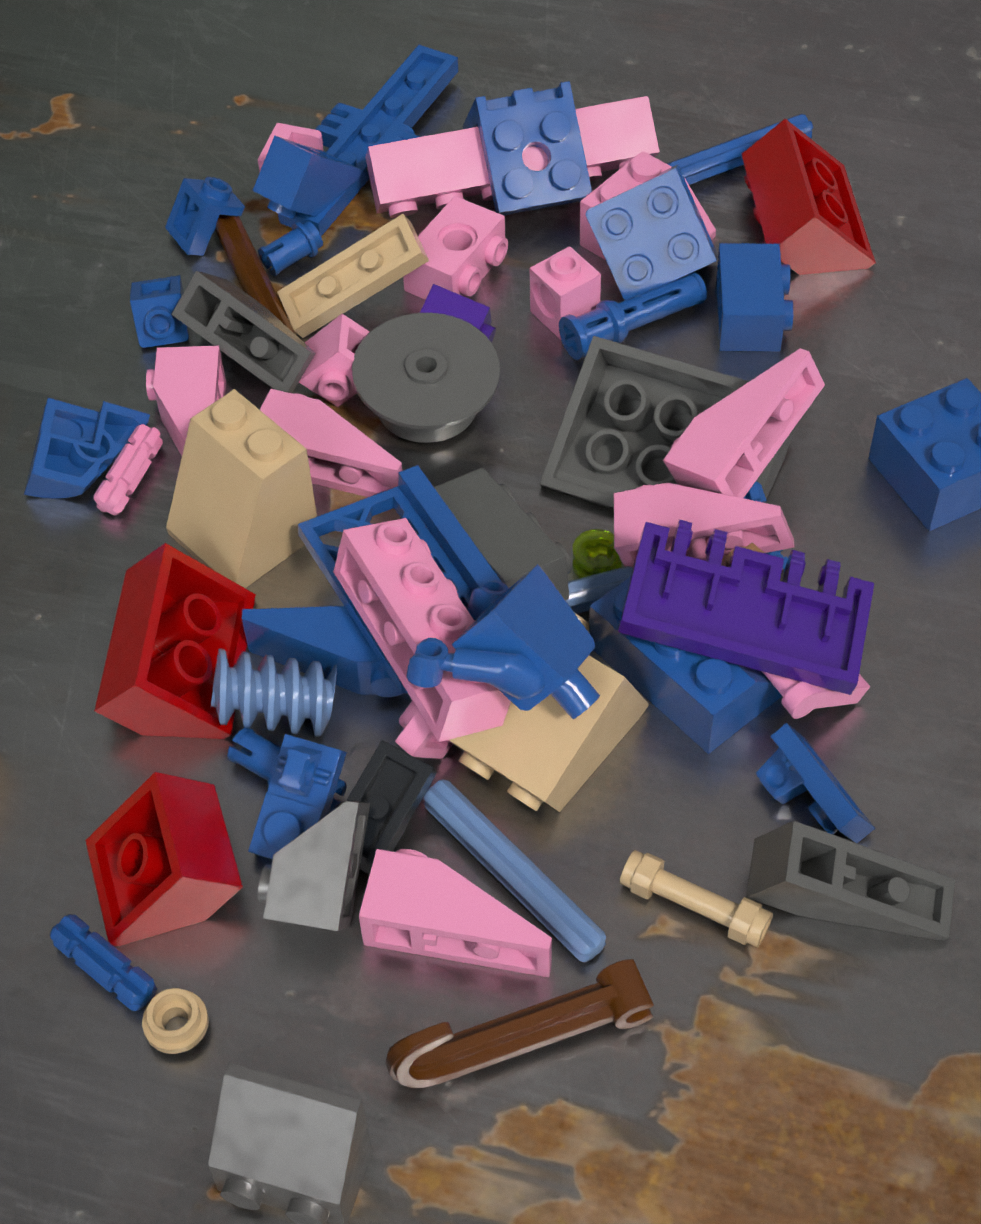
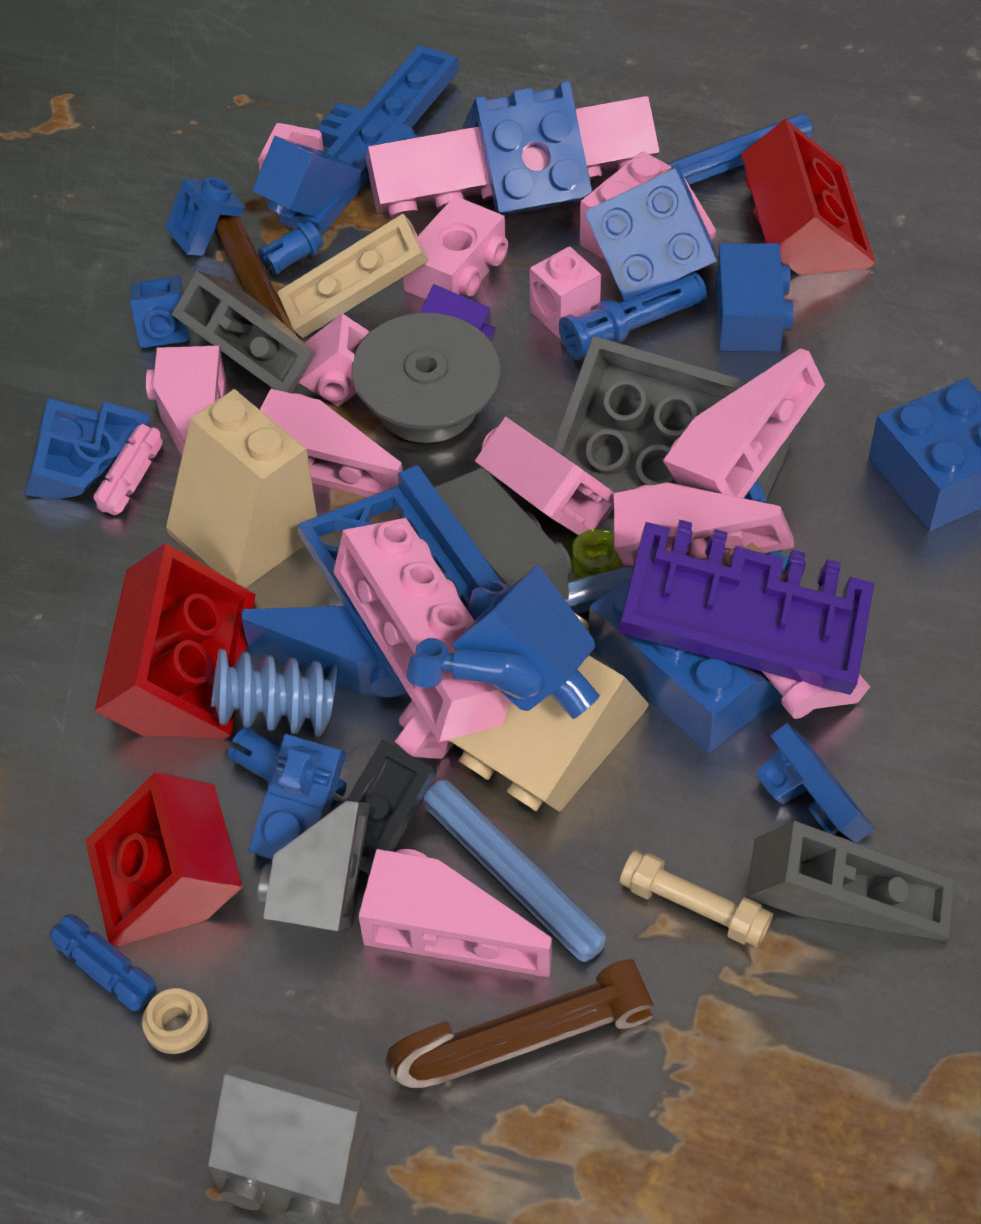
none -> bright pink slope [475,416,614,542]

